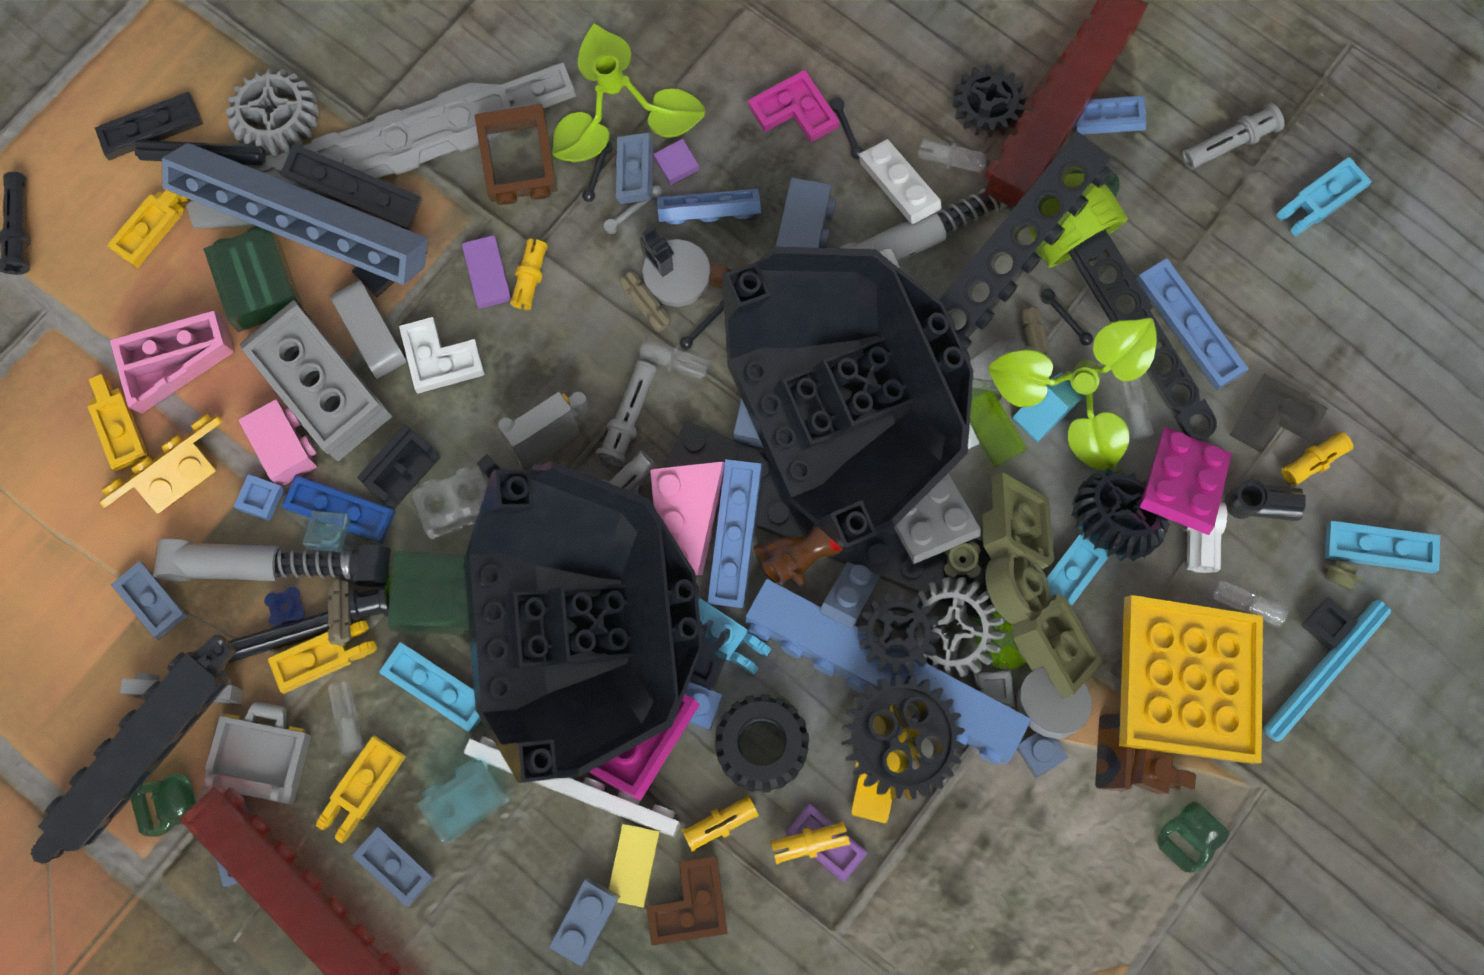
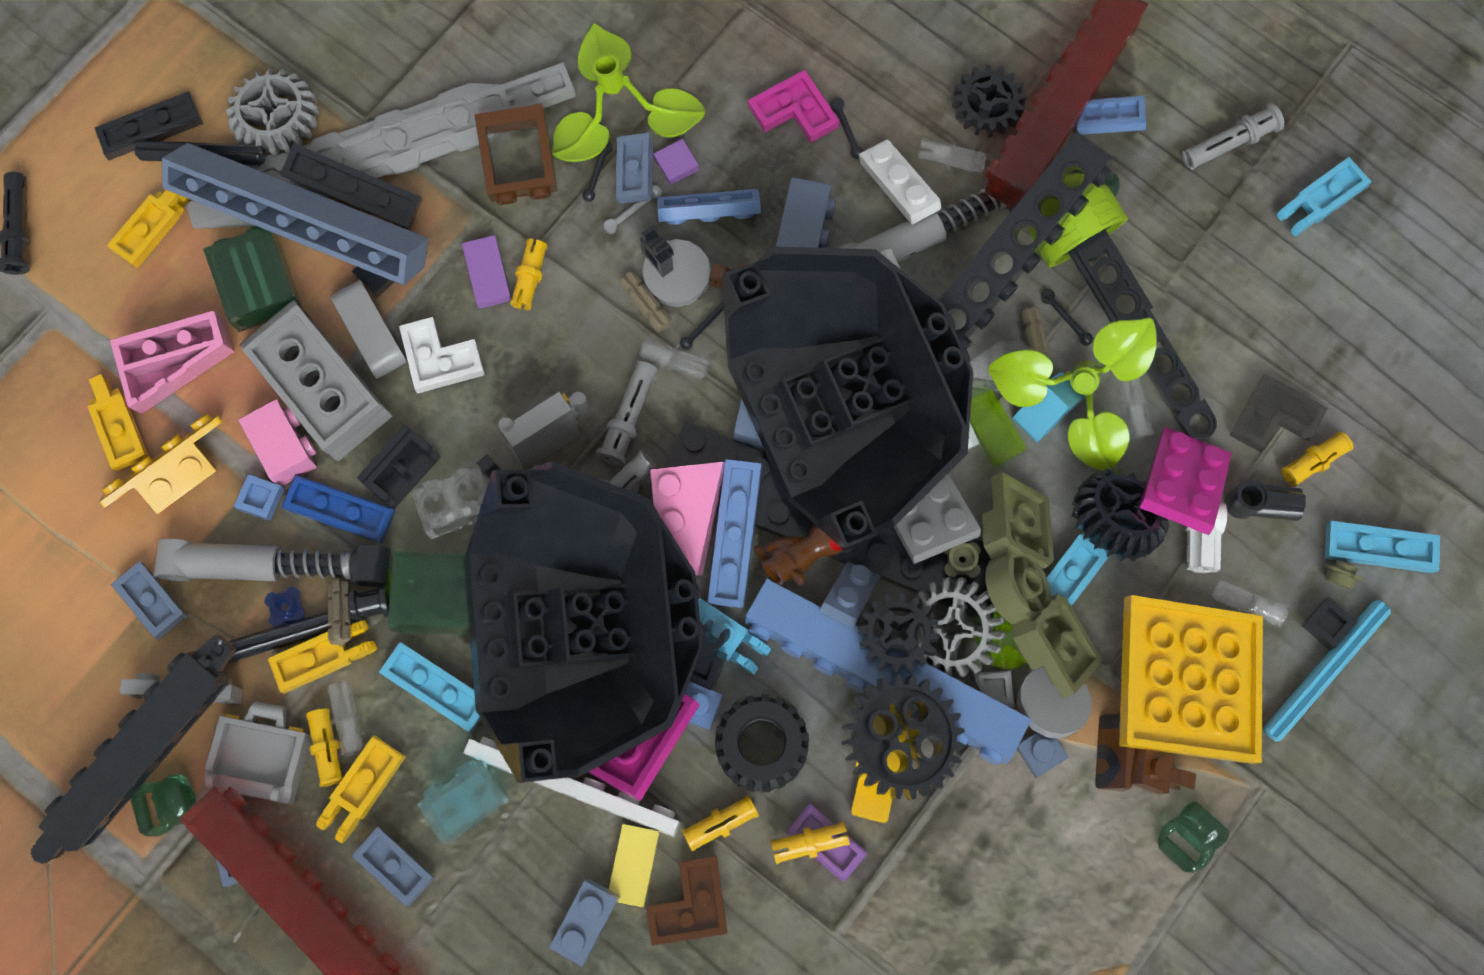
clear light blue plate [303,511,351,552] -> none
medium blue plate [1136,258,1249,391] -> none
none -> yellow pin [306,708,343,787]

